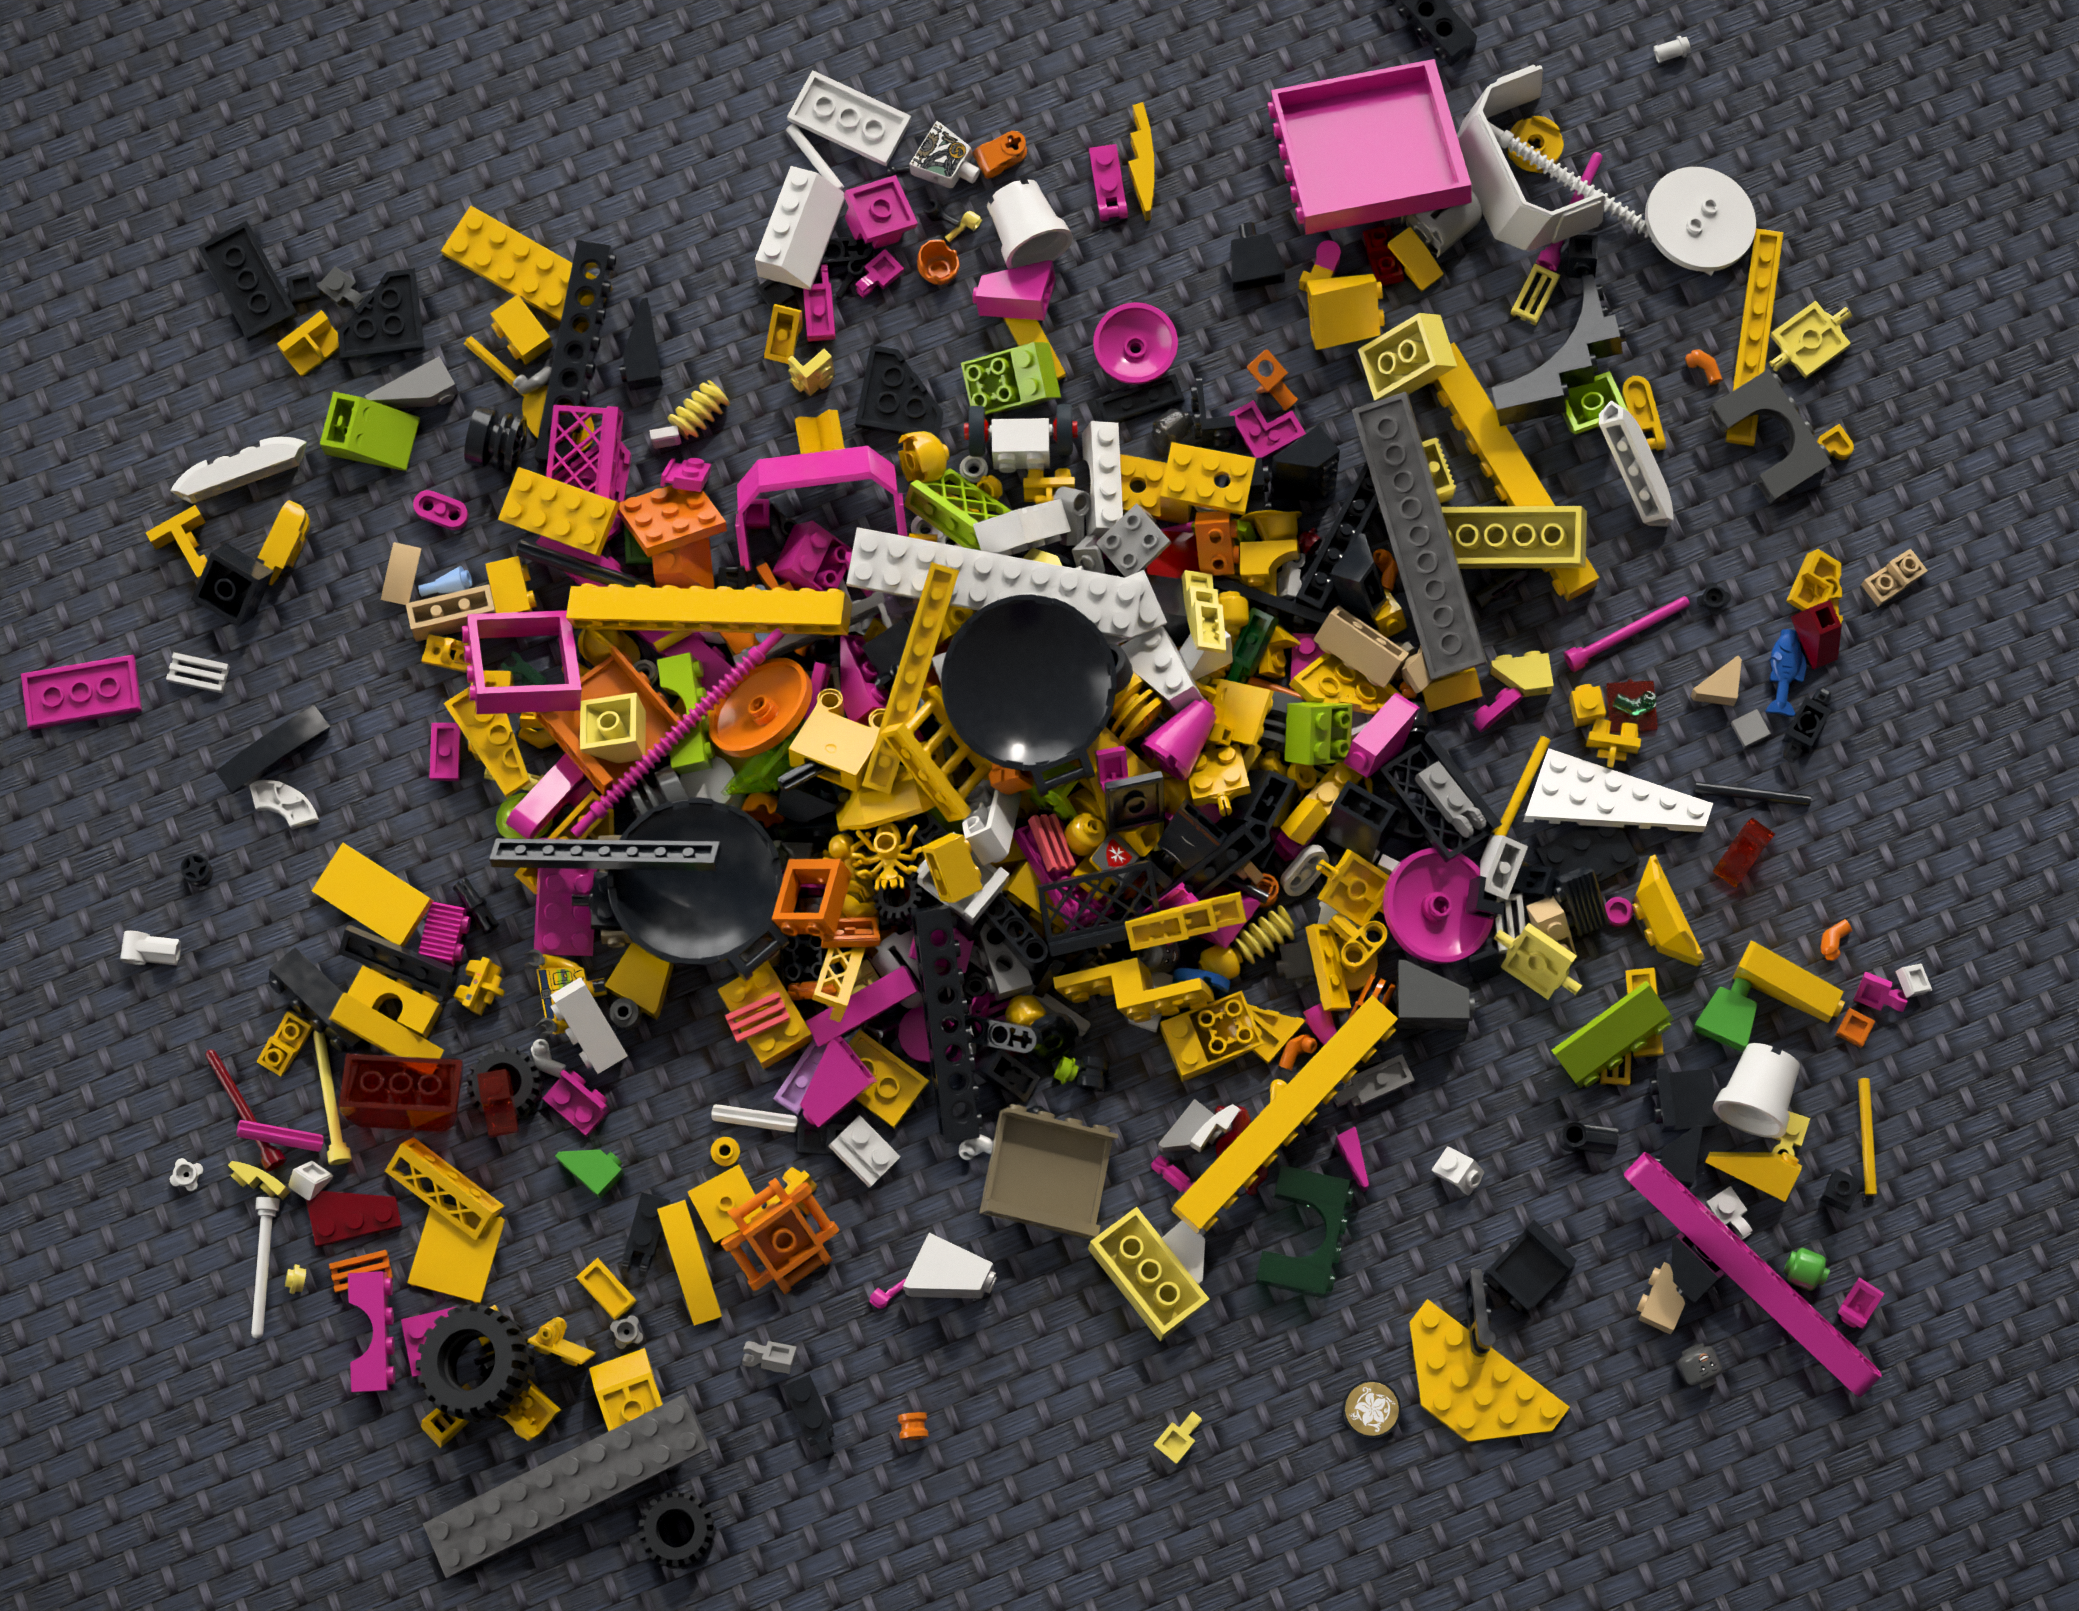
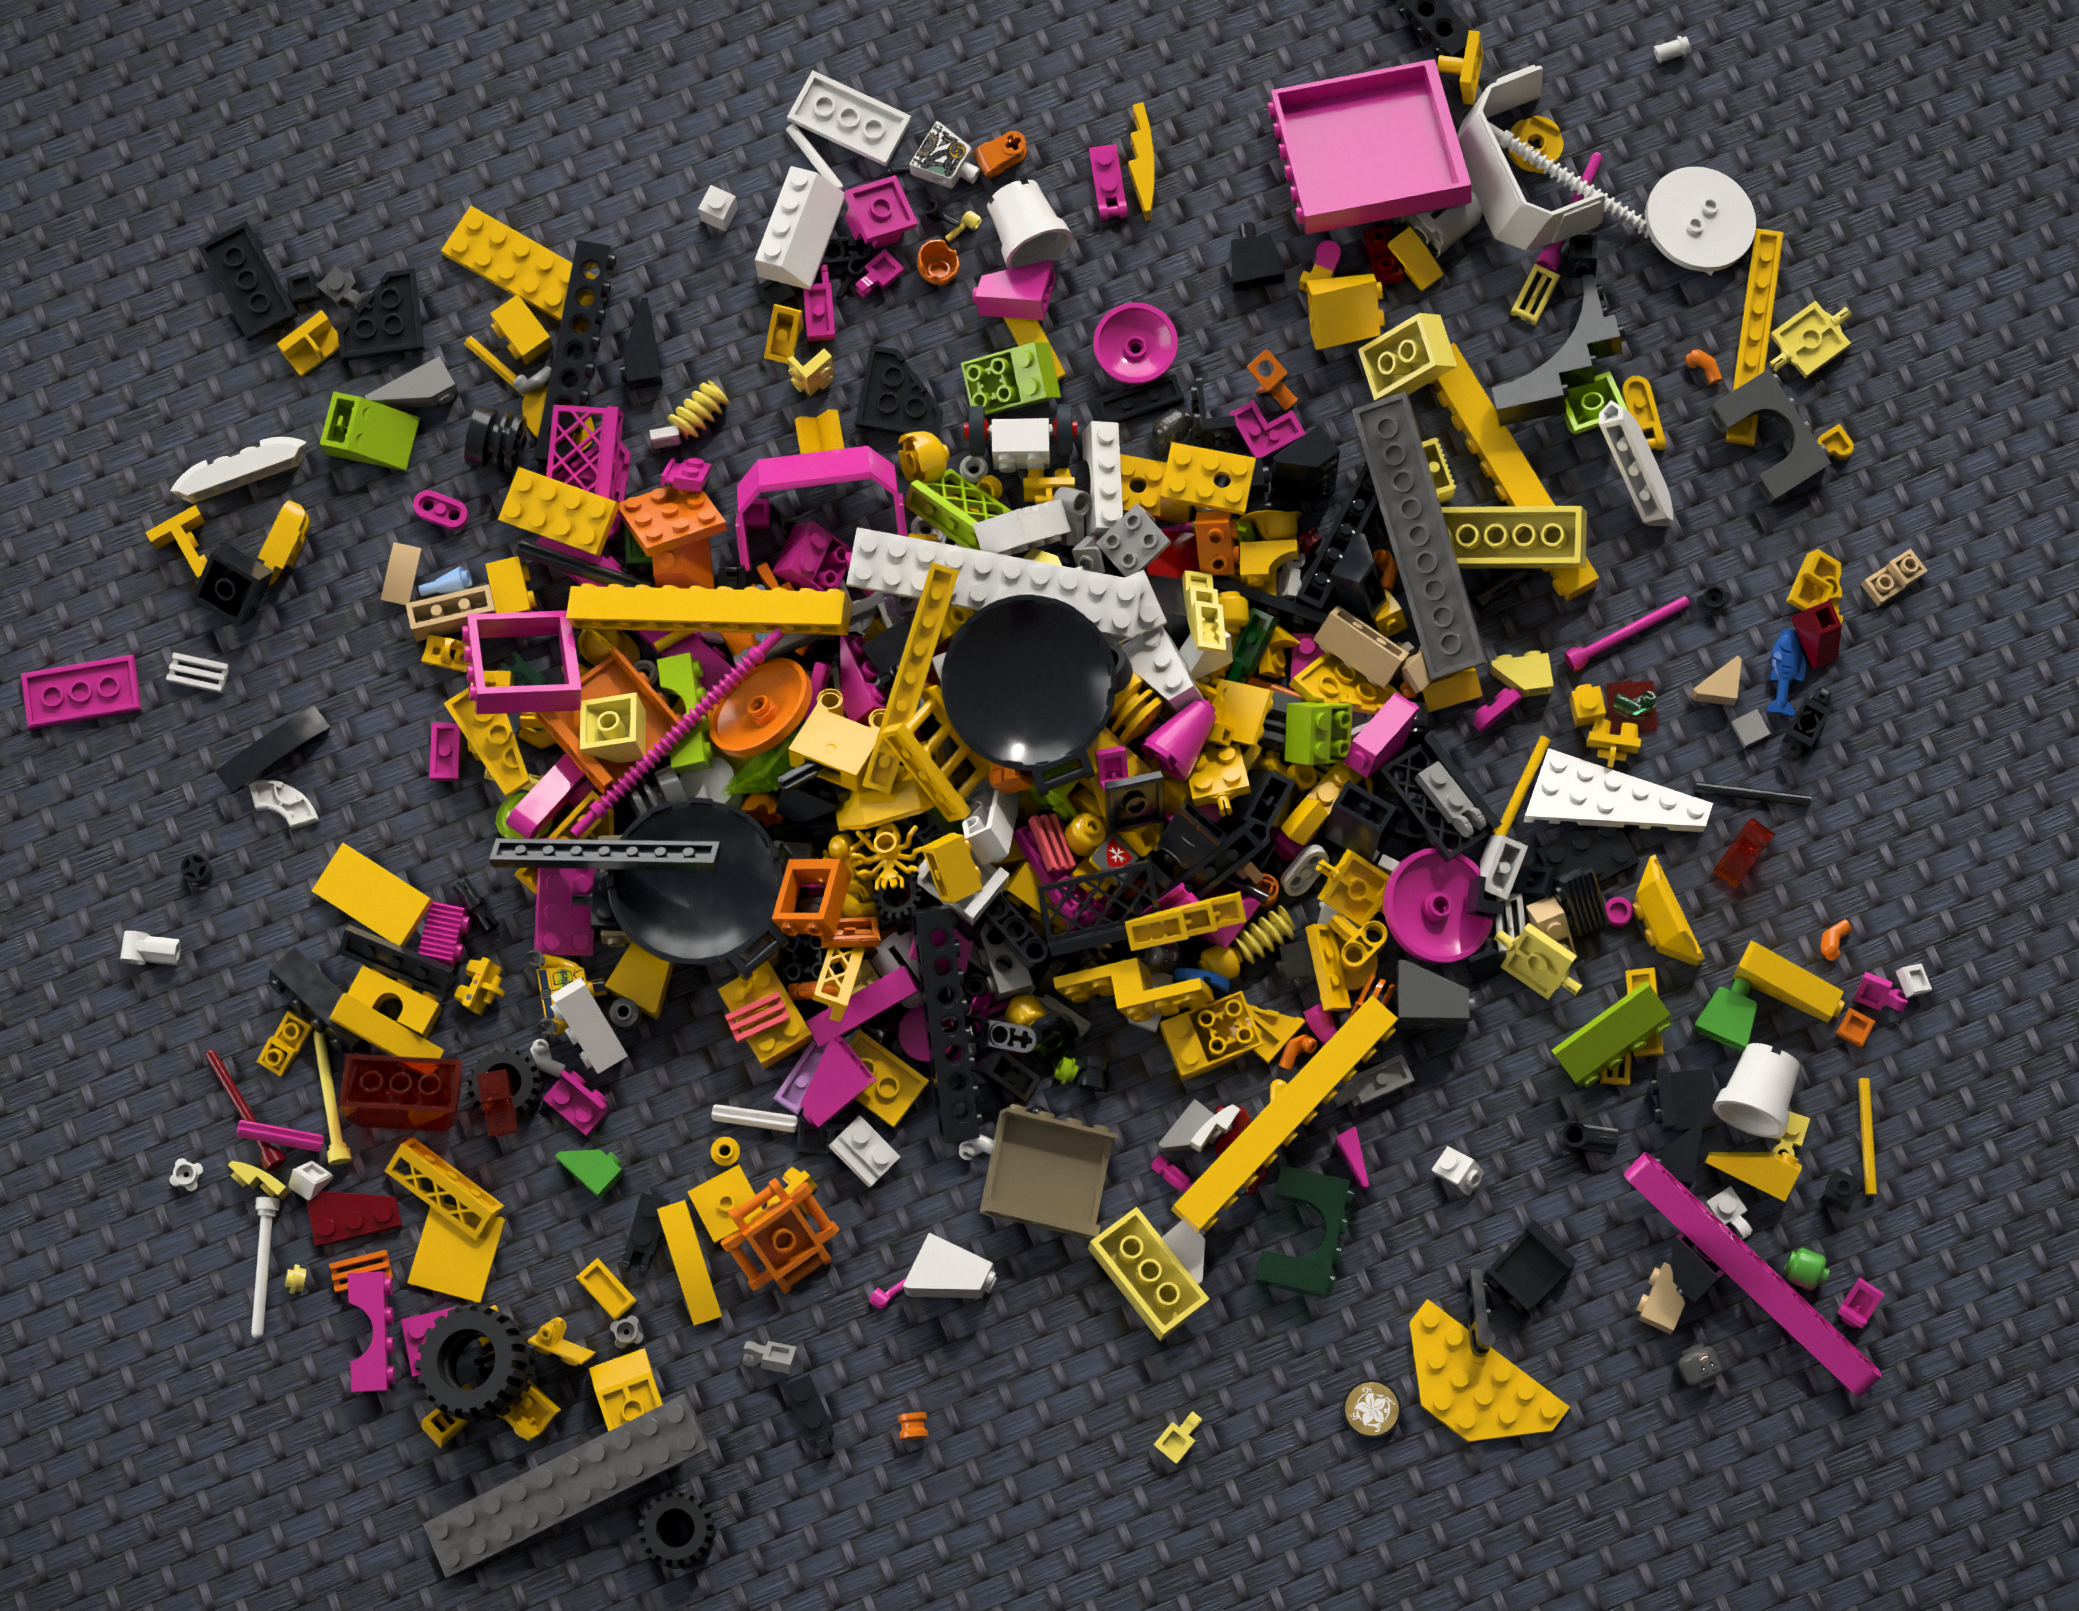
none -> white brick [698,185,738,232]
none -> yellow tile [1437,30,1484,105]

